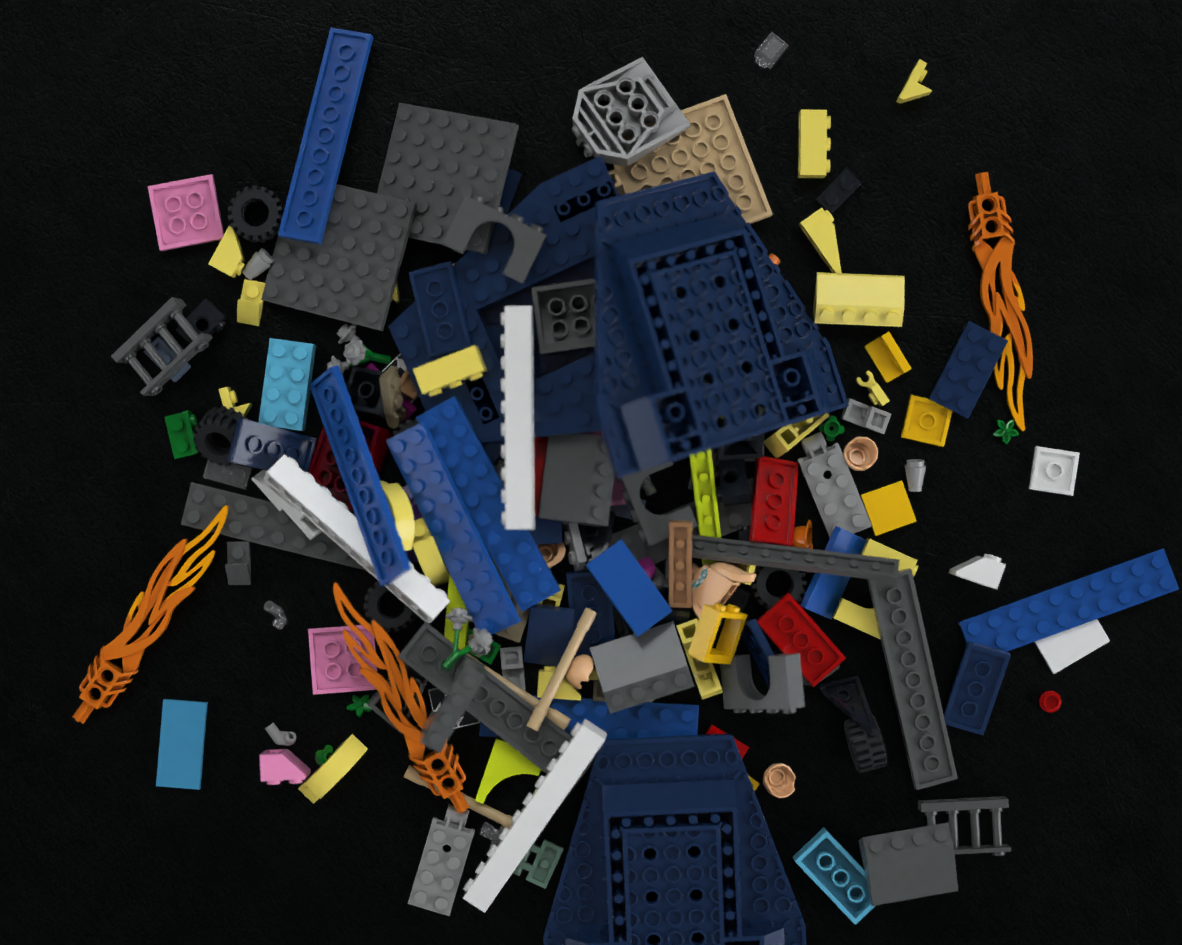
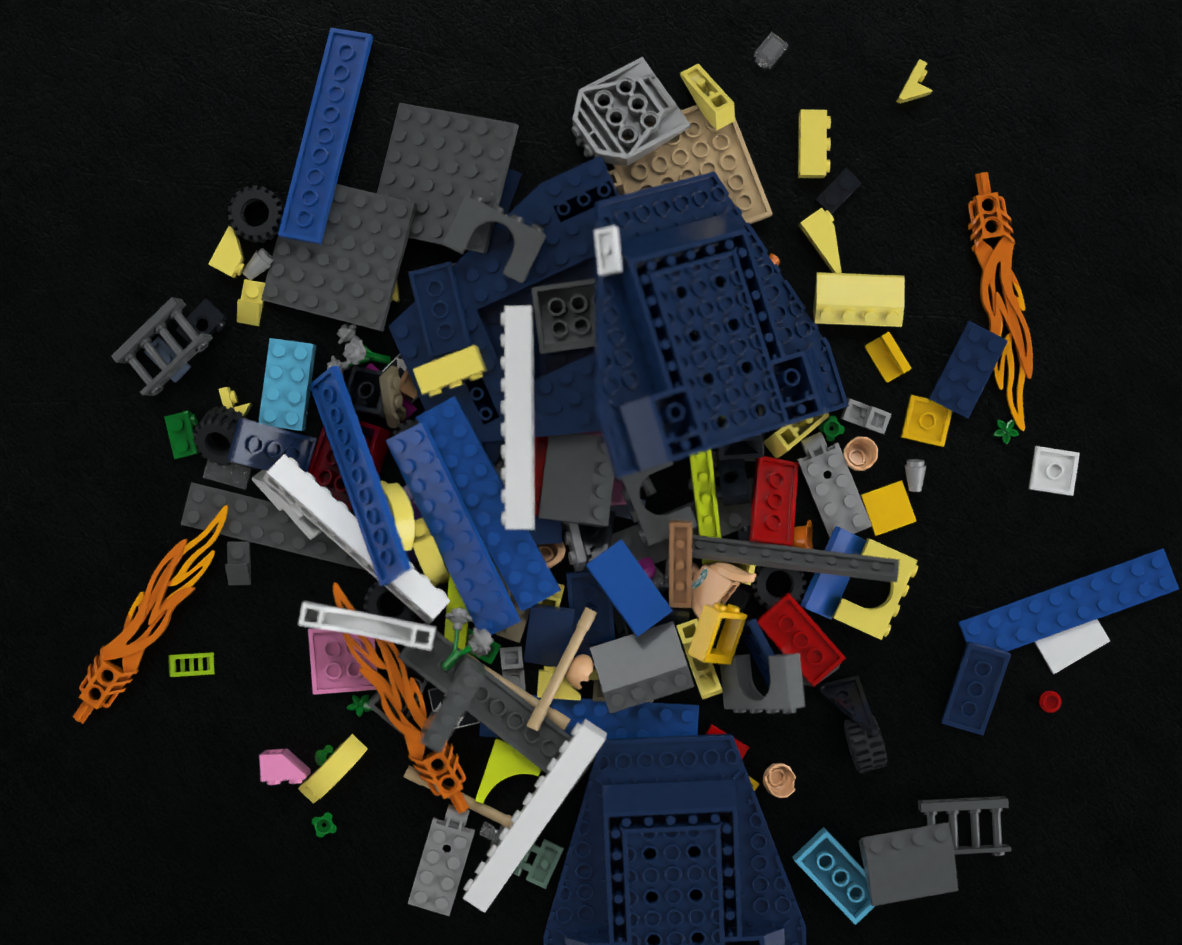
bright pink plate [148,174,224,251] -> none
dark azure tile [156,699,208,790] -> none
clear arm [264,601,288,630] -> none
light grey arm [265,722,296,746] -> none
light yellow plate [856,370,889,407] -> none
dark grey plate [867,568,958,790] -> none
white slope [949,554,1006,589] -> none
none -> lime slope [168,652,214,677]
none -> white arch [298,601,436,650]
none -> green plate [312,812,337,838]
none -> white plate [594,226,622,276]
none -> light yellow slope [680,64,735,130]

